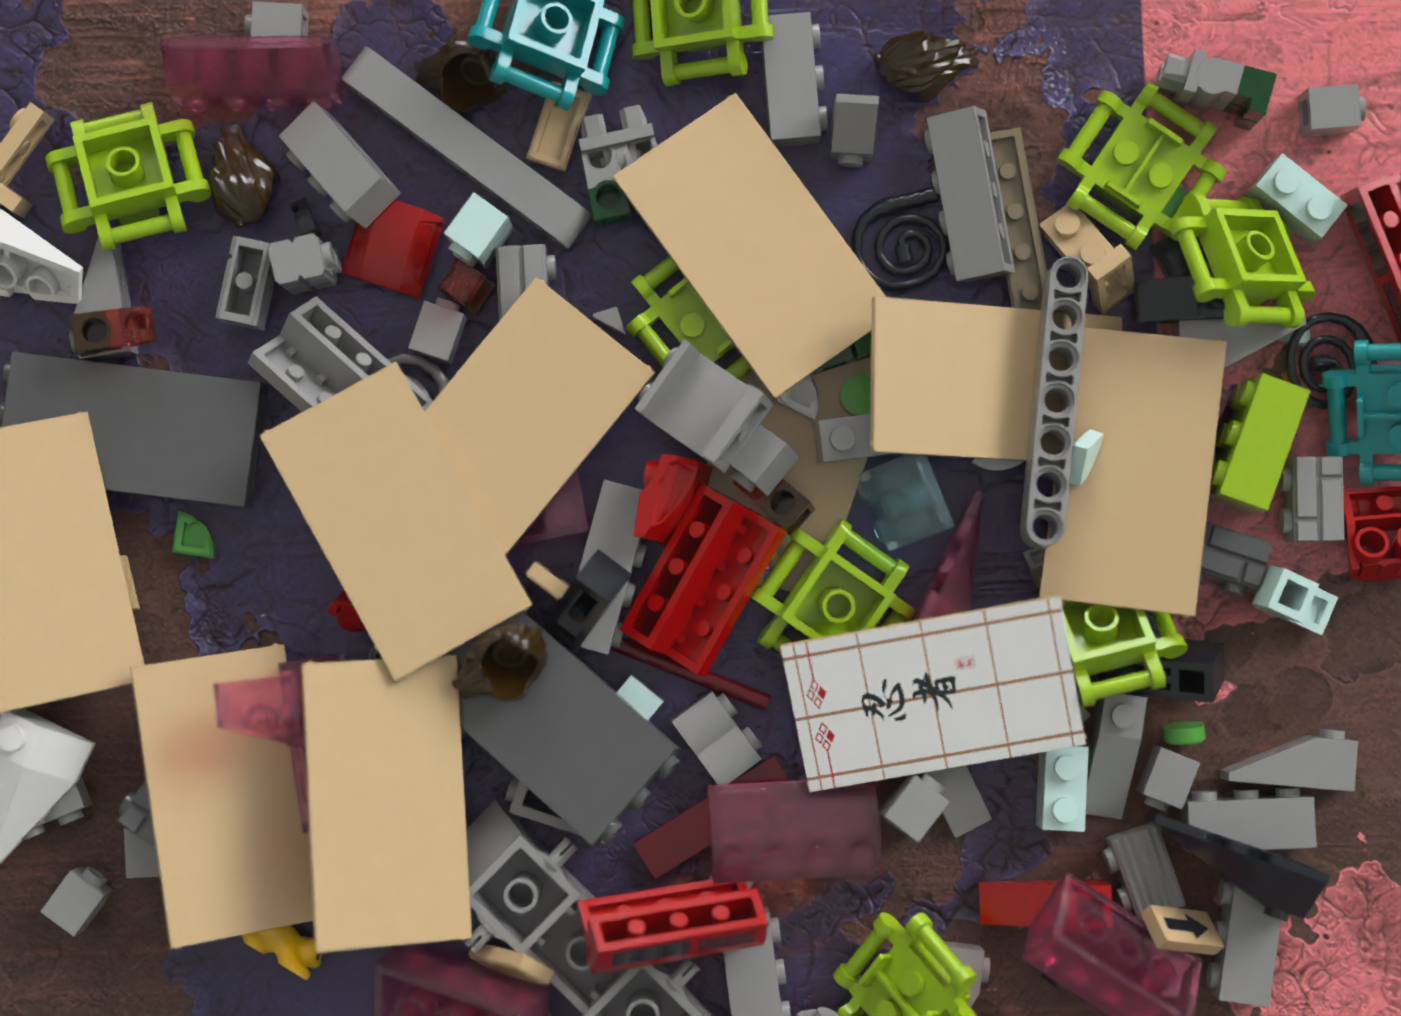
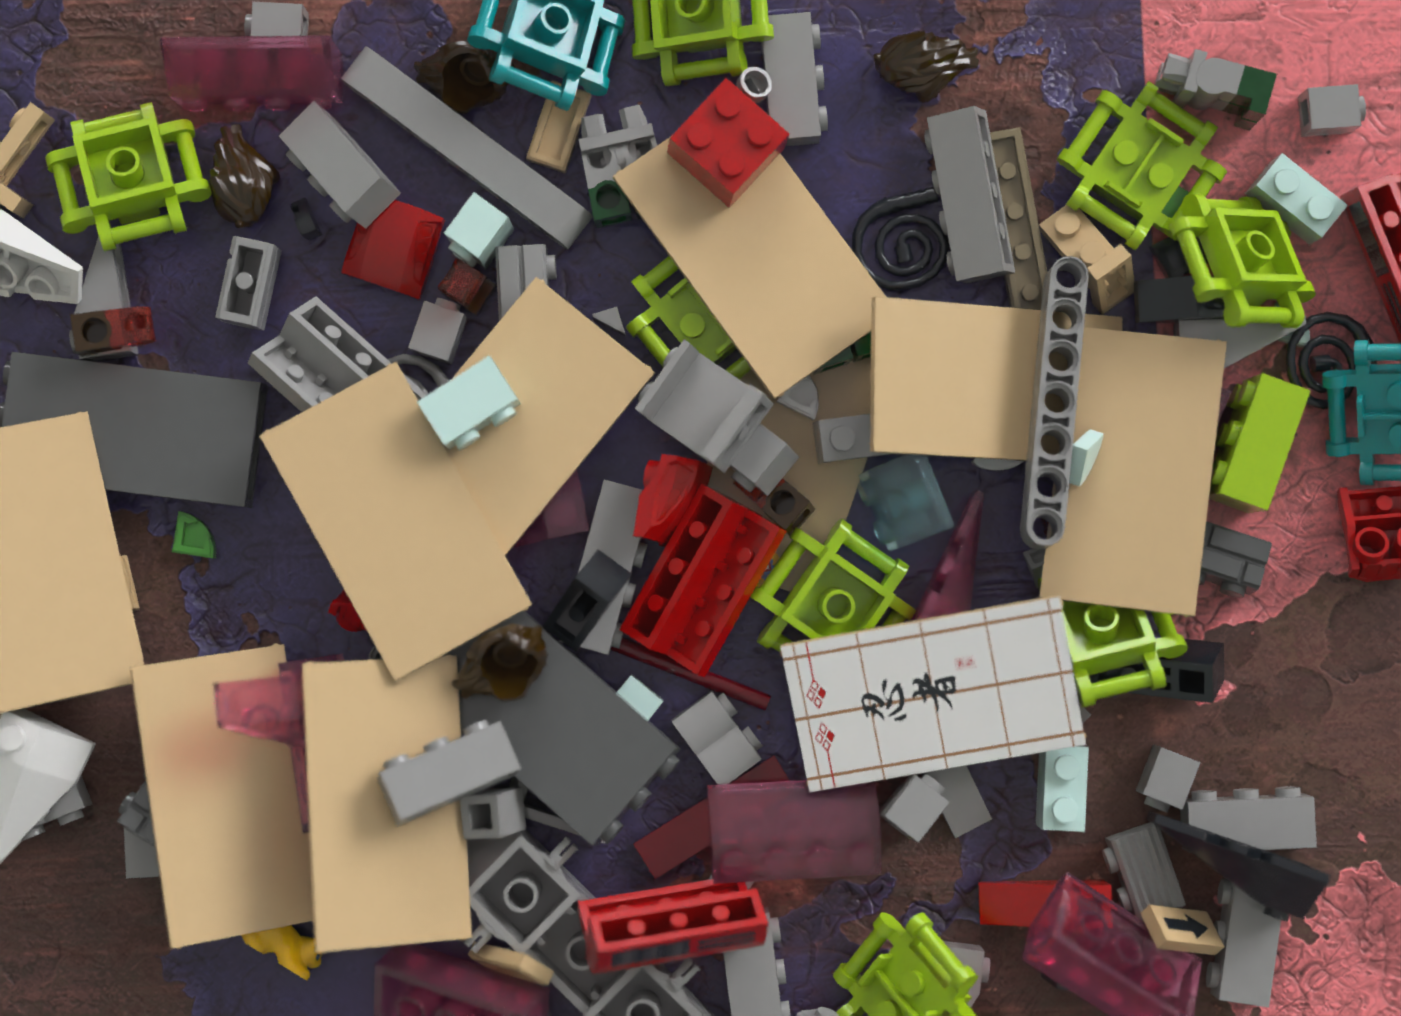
light grey brick [40,866,114,936] -> none
light grey brick [268,233,342,295] -> none
tan tile [526,562,570,600] -> none
light grey slope [829,94,879,167] -> none
bright green tile [839,374,871,416] -> none
light grey slope [1086,693,1147,819] -> none
bright green tile [1162,721,1206,745] -> none
light grey slope [1219,729,1358,792] -> none
light aqua brick [1251,565,1338,635] -> none
light grey brick [1278,456,1344,542] -> none
none -> light grey brick [377,720,521,827]
none -> light aqua brick [417,355,521,450]
none -> light grey brick [460,787,526,839]
none -> red brick [667,78,790,208]
none -> light grey hinge [736,67,772,103]

